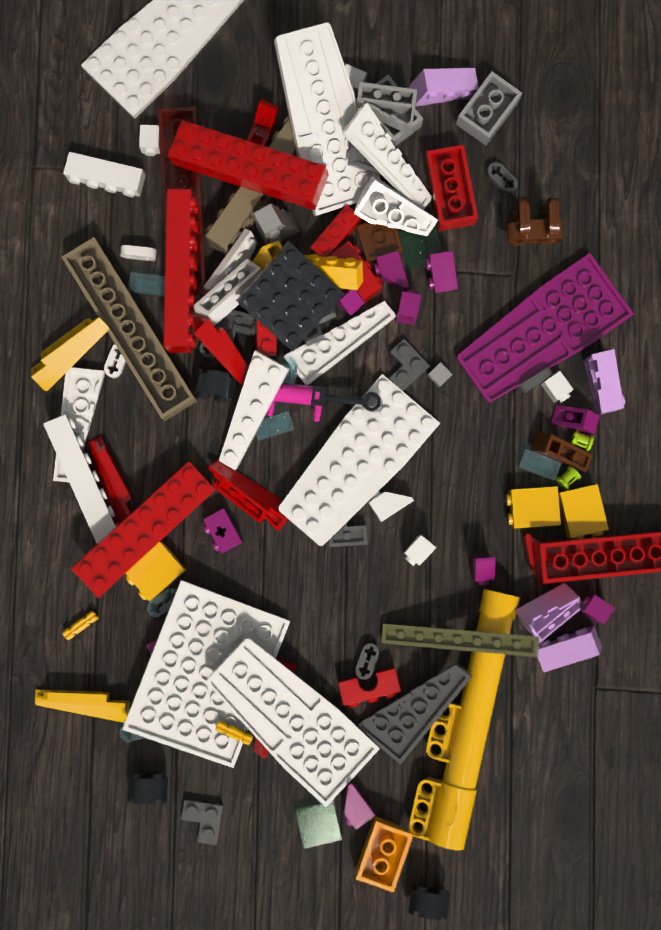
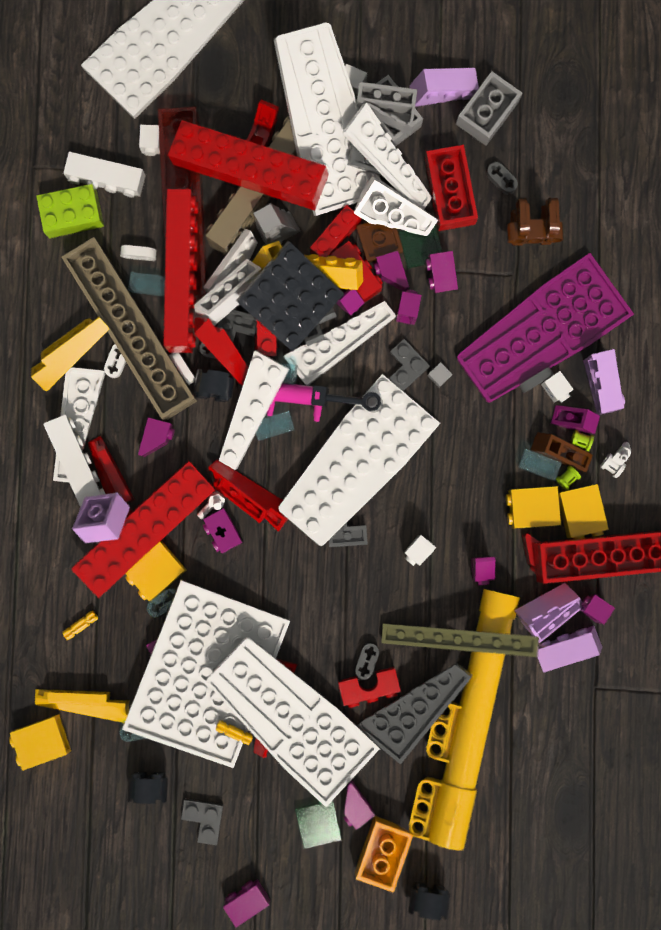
white slope [369,491,414,522] -> none
none -> yellow brick [9,714,71,771]
none -> lime brick [36,184,104,238]
none -> lavender brick [72,493,130,543]
none -> magenta slope [138,418,175,457]
none -> white beam [169,353,196,385]
none -> white piece [197,491,225,519]
none -> magenta brick [223,879,270,927]
none -> white piece [600,442,631,478]

